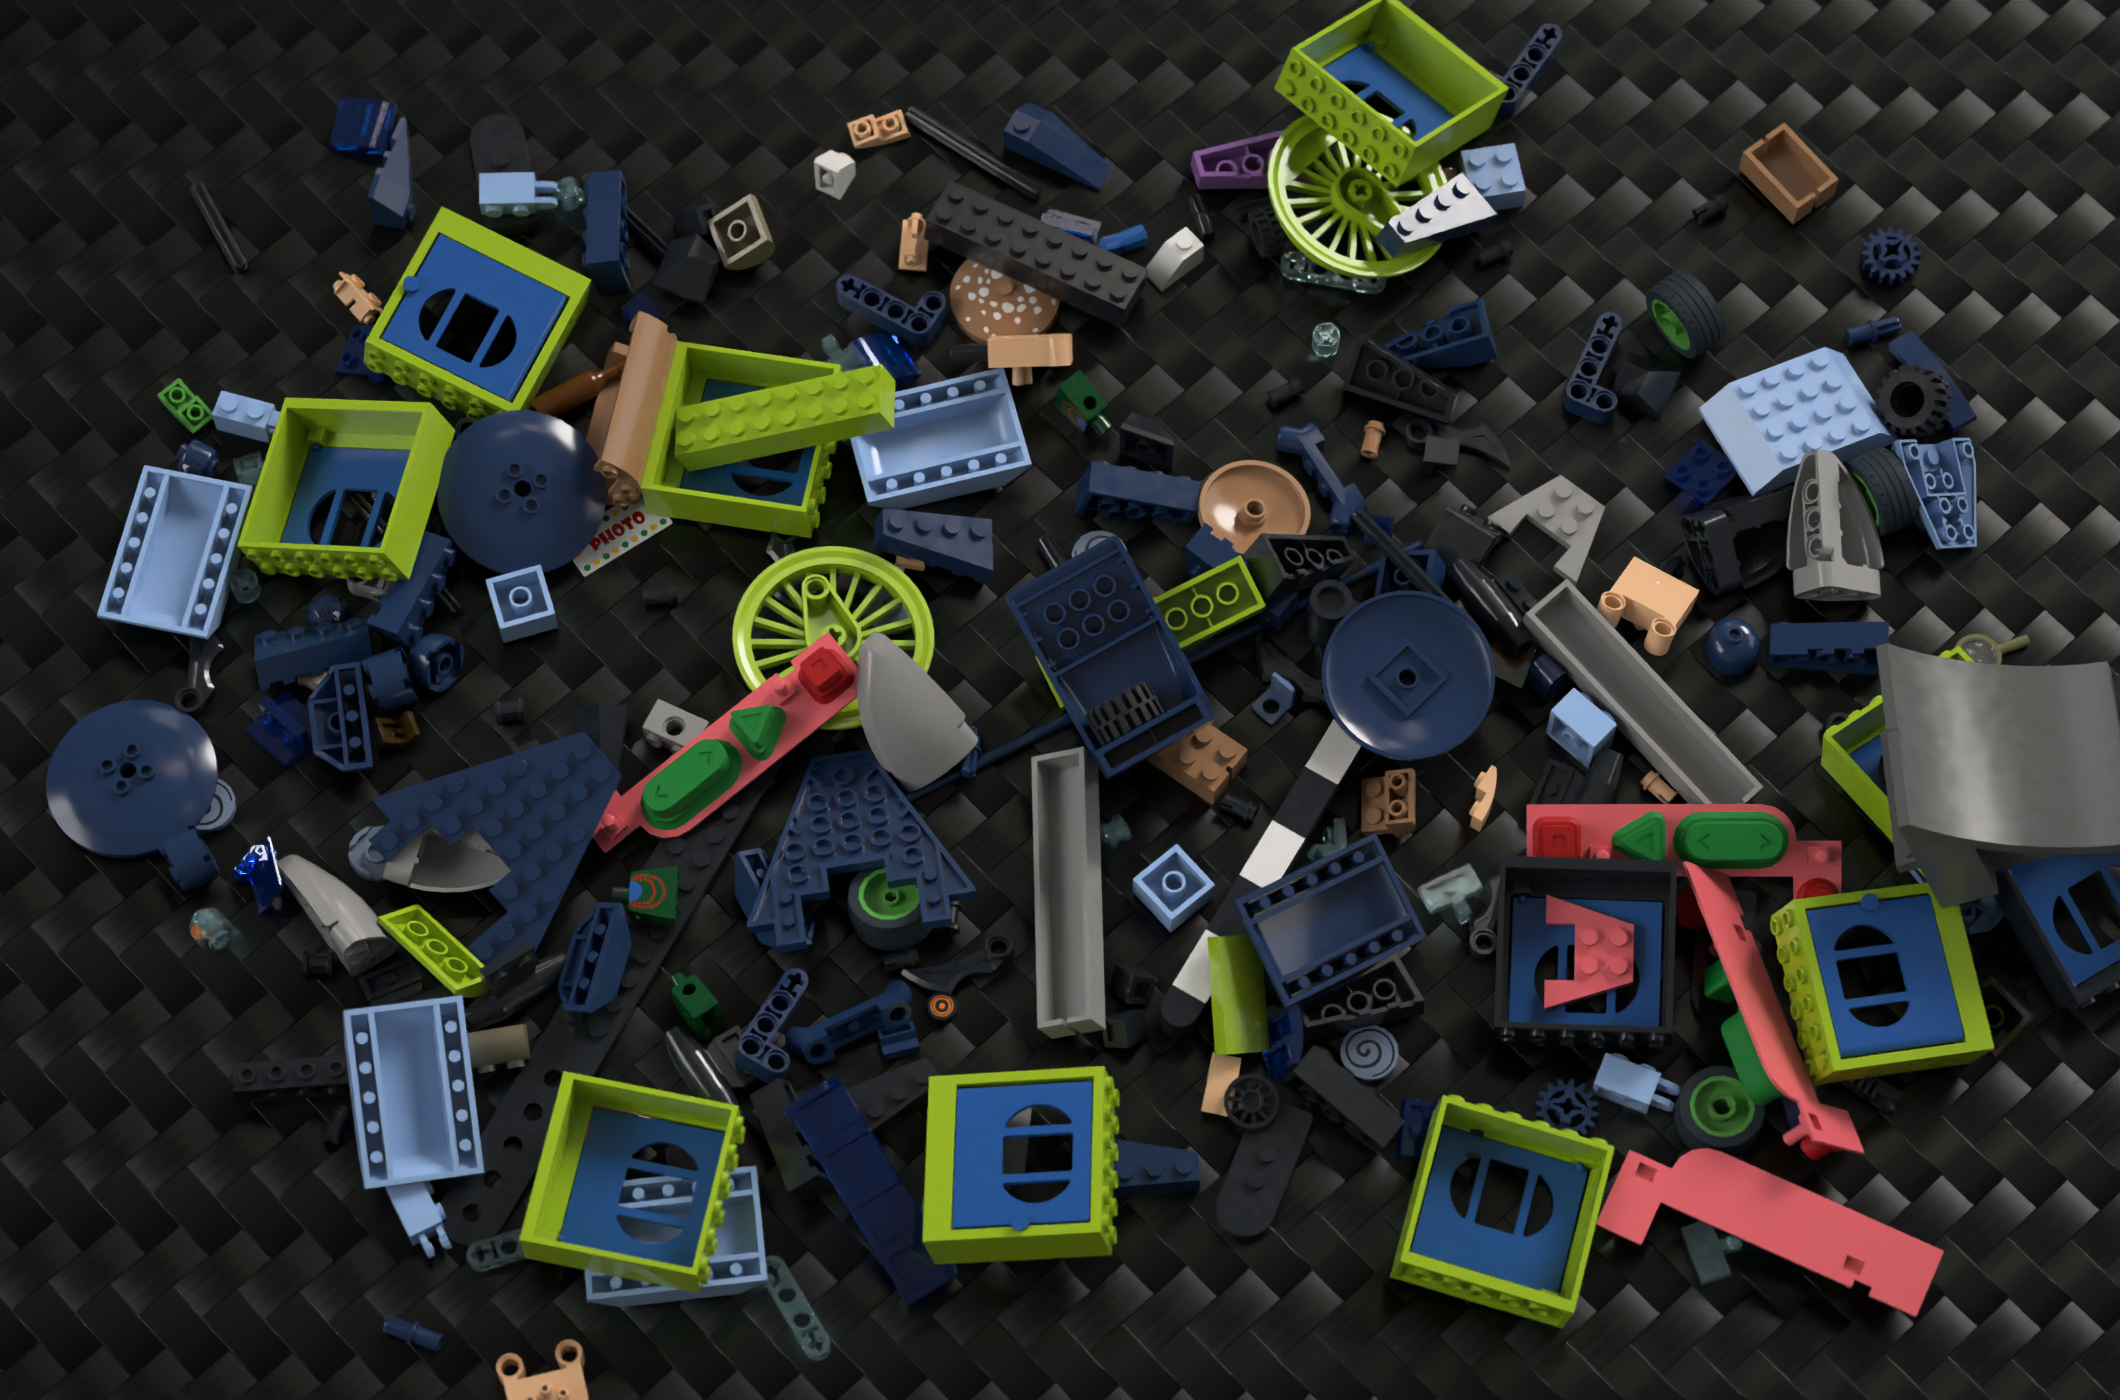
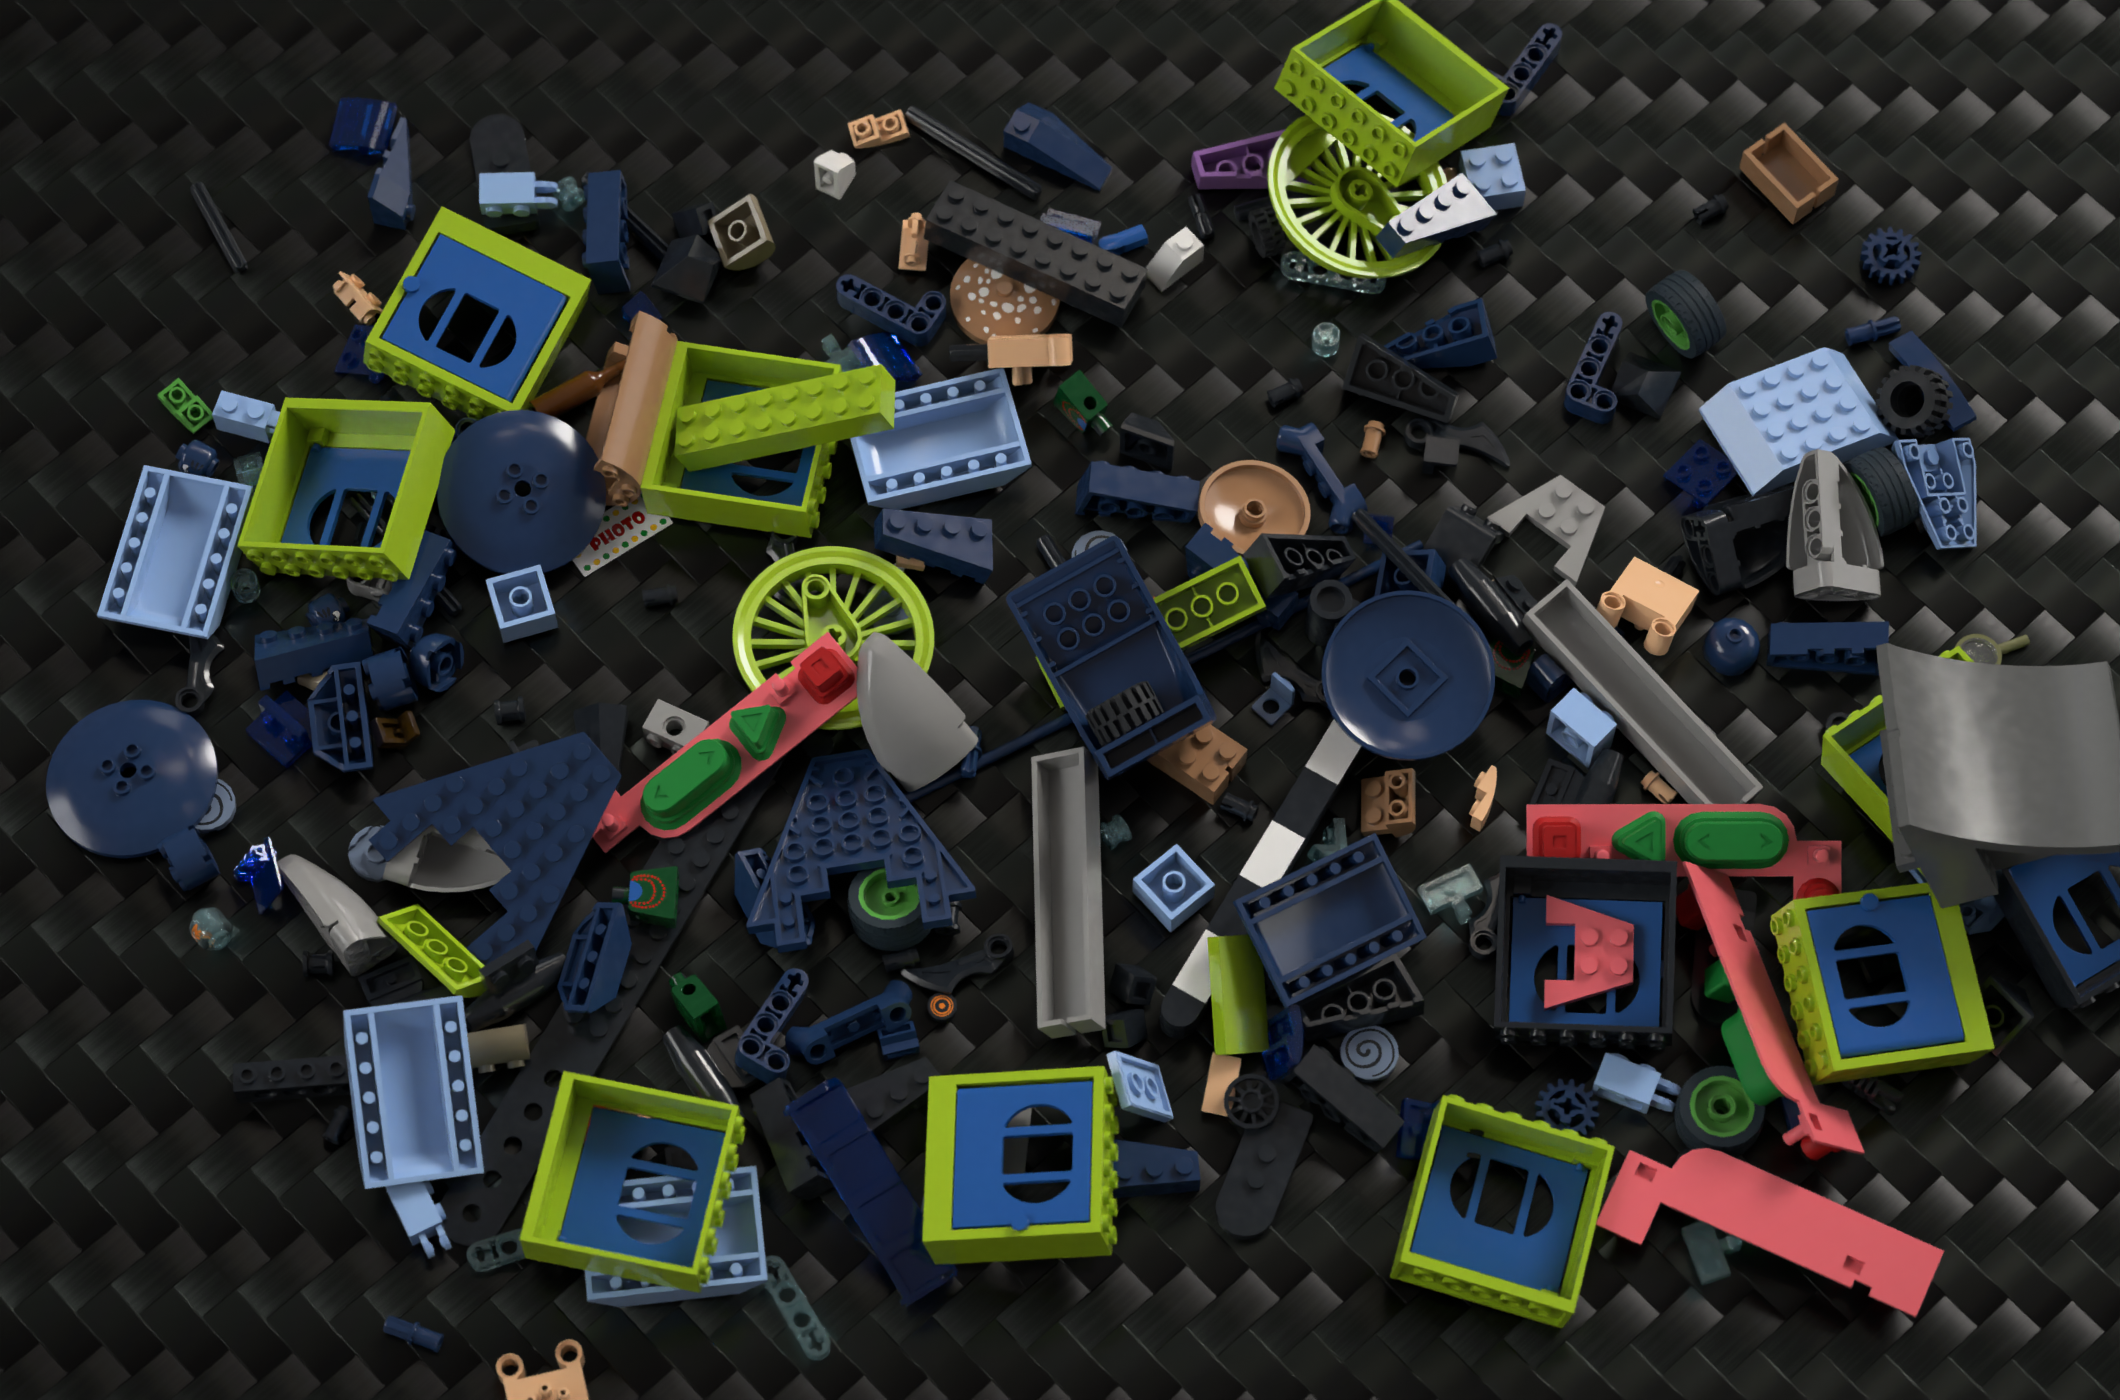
none -> light blue tile [1106,1051,1173,1123]

